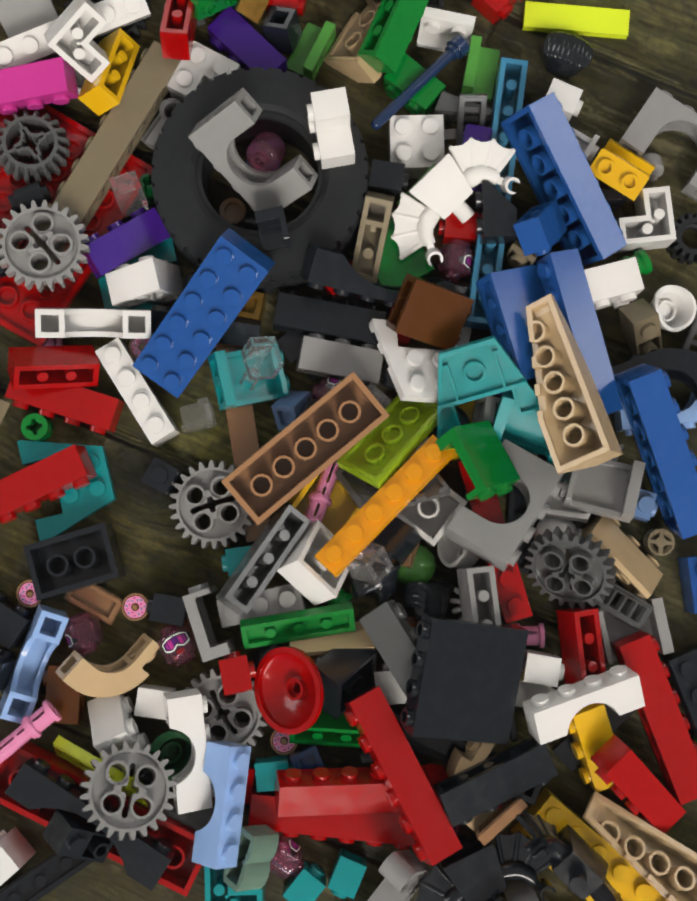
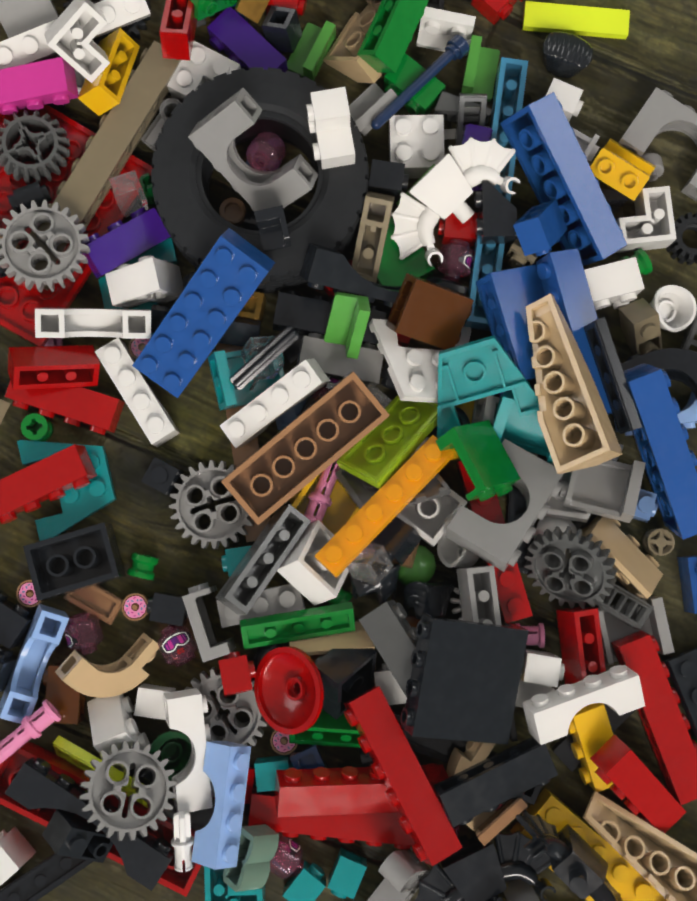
clear panel [180,397,217,434] -> none
none -> green wheel [127,552,159,580]
none -> white axle [171,810,194,872]
none -> white arch [220,358,330,448]
none -> black axle [229,325,299,390]
none -> bright green panel [324,292,371,359]
none -> light grey bracket [349,83,397,136]
none -> black tile [584,317,642,434]

